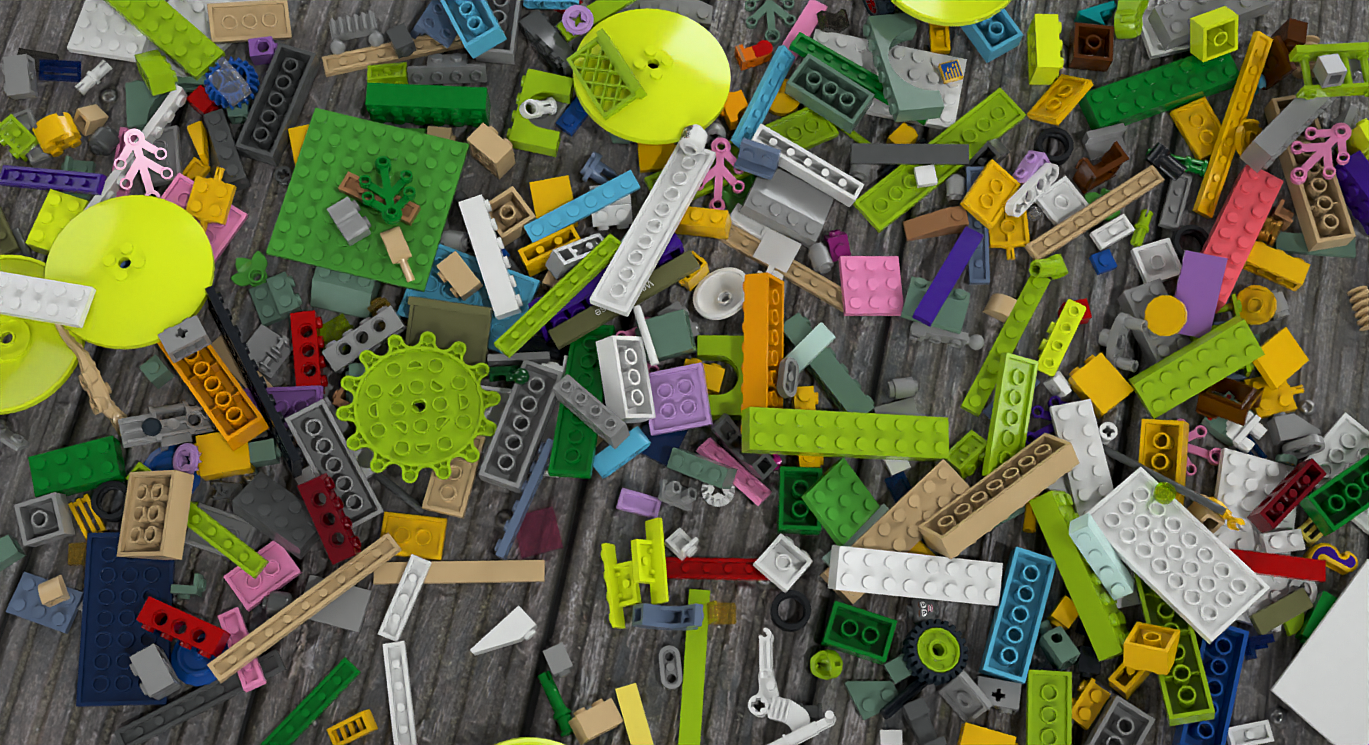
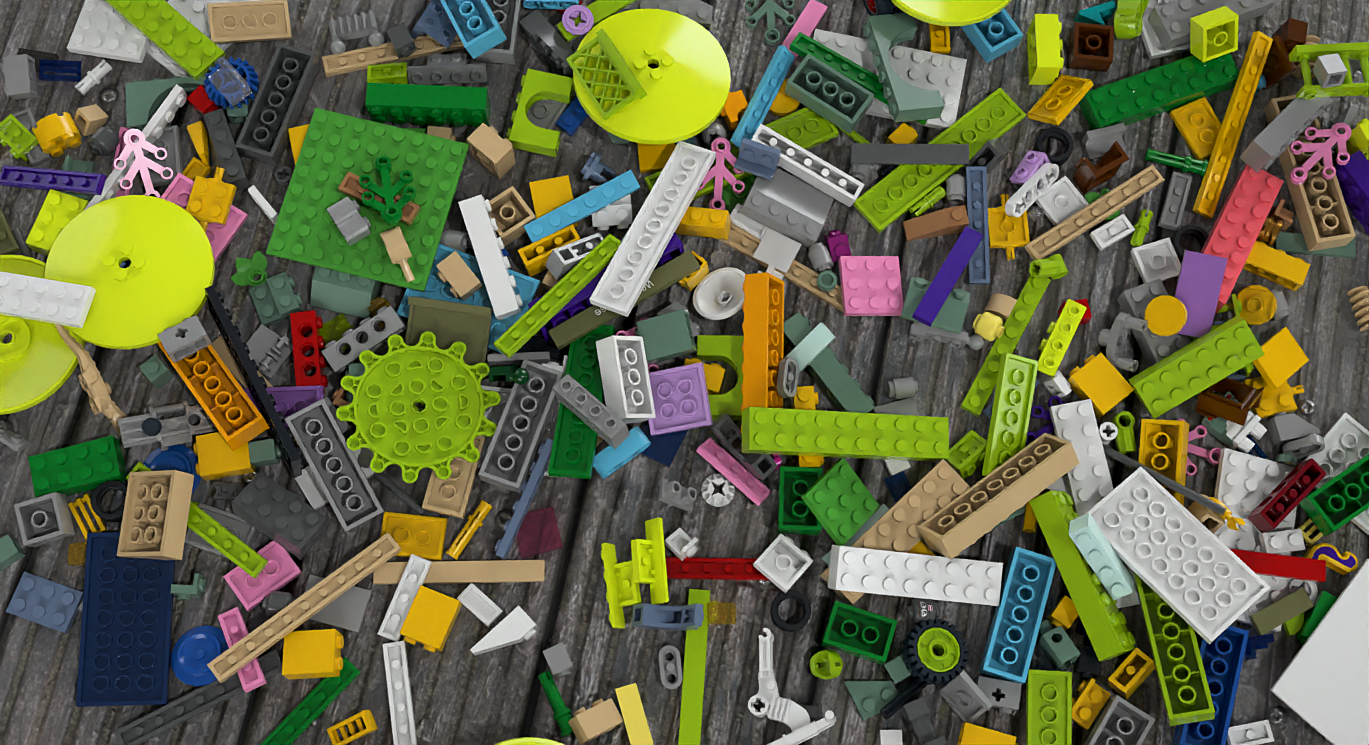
tan brick [38,575,70,607] -> none
light grey brick [129,644,183,700] -> none
lime brick [134,49,178,96] -> none
red brick [136,596,231,659] -> none
lavender gear [173,443,202,475] -> none
medium lavender brick [248,36,278,66] -> none
dark red brick [297,473,361,565] -> none
white connector [519,97,557,119] -> none
lavender tile [616,488,662,519] -> none
white bar [633,305,659,366] -> none
sand green brick [667,447,738,489] -> none
white head [679,124,708,155] -> none
orange leg [734,40,773,71] -> none
clear smoke bracket [817,9,850,33] -> none
white tile [914,164,938,188] -> none
tile [938,59,964,84] -> none
yellow tile [960,159,1021,230] -> none
blue plate [1089,249,1117,276] -> none
yellow slope [1123,622,1180,675] -> none
black piece [1145,142,1187,181] -> none
clear neon green tile [1153,482,1176,504] -> none
yellow tile [1235,119,1263,156] -> none
none -> white tile [248,185,278,225]
none -> yellow brick [282,629,344,679]
none -> yellow brick [400,585,462,653]
none -> yellow pin [446,500,493,560]
none -> white tile [457,582,503,628]
none -> sand green tile [816,270,837,292]
none -> lime axle [909,186,946,218]
none -> light yellow head [972,312,1005,342]
none -> lime piece [1110,411,1137,454]

